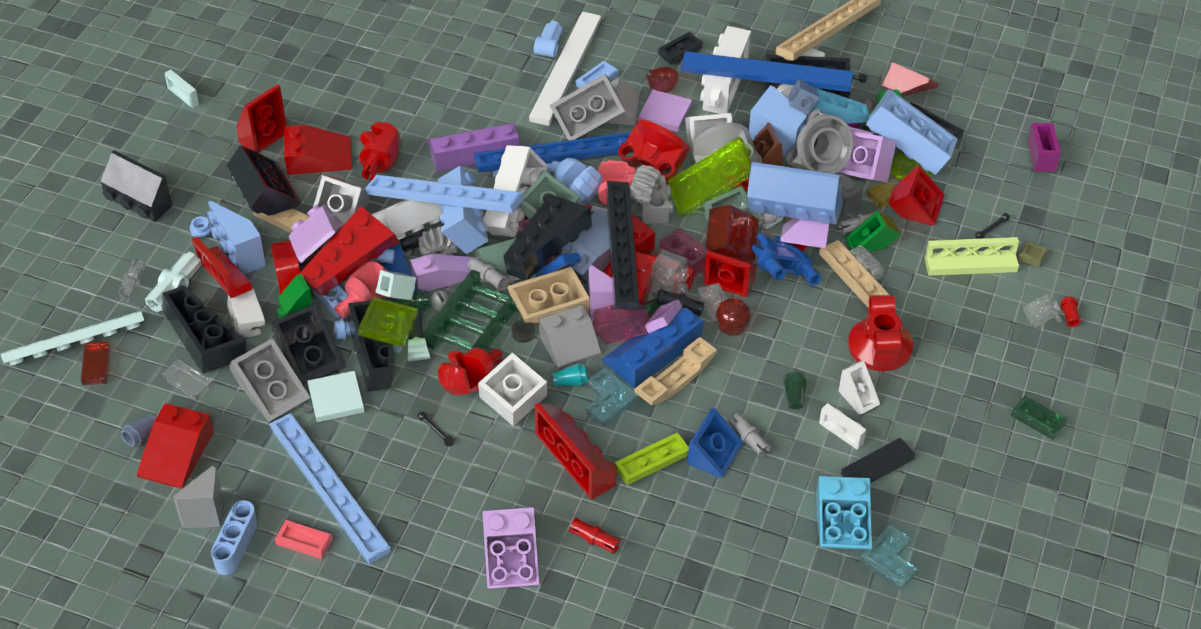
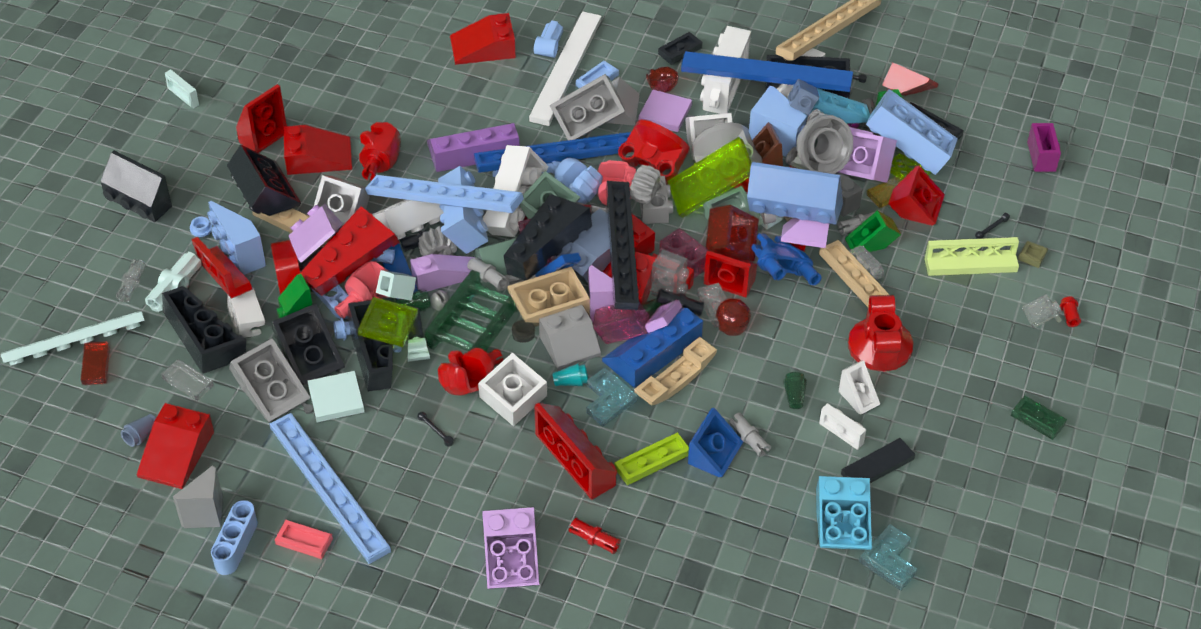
none -> red slope [450,13,516,65]

